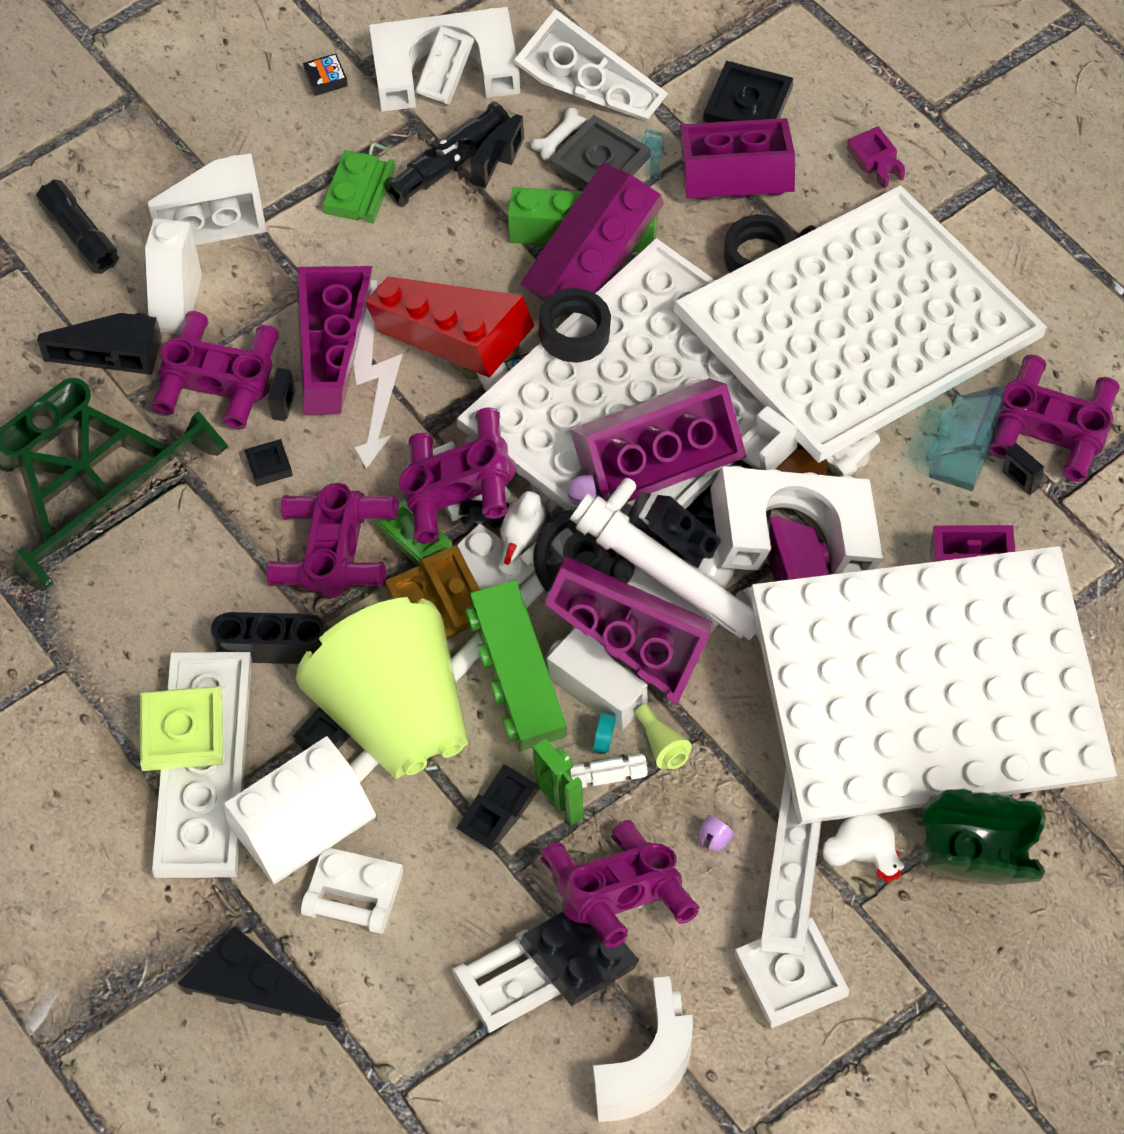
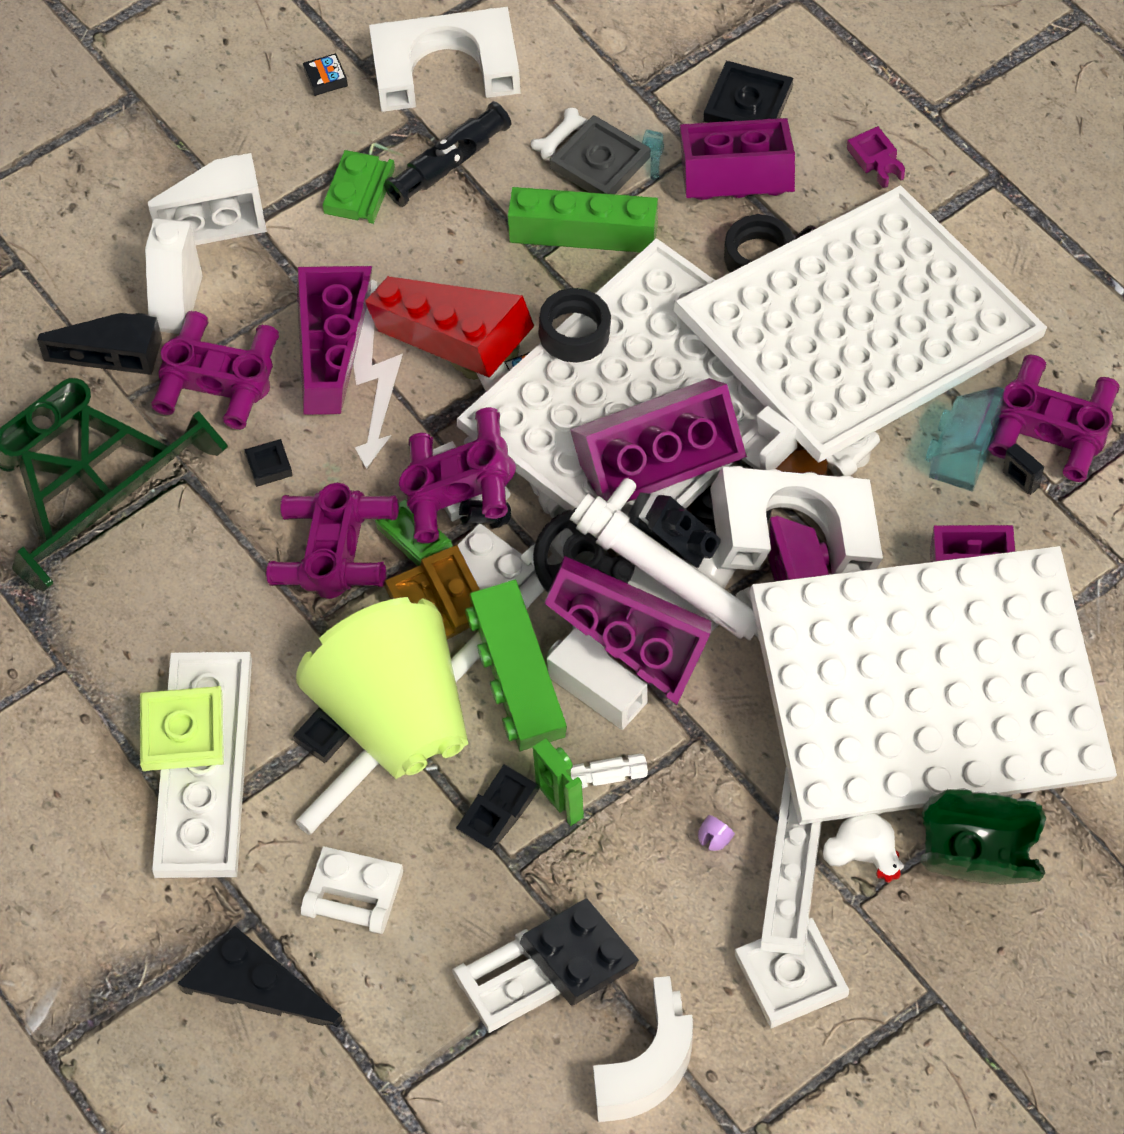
black axle [36,179,119,274] -> none
black beam [211,612,326,664] -> none
white slope [224,736,376,885] -> none
black tile [268,368,295,421] -> none
white plate [415,26,475,105] -> none
black slope [470,114,524,188] -> none
white animal [500,491,547,565] -> none
white wedge [514,9,668,122] -> none
magenta slope [520,162,664,317] -> none
magenta piece [540,820,700,948] -> none
lavender hinge [568,474,597,506] -> none
teal tile [592,712,616,754] -> none
yellowish green cone [635,704,692,770] -> none

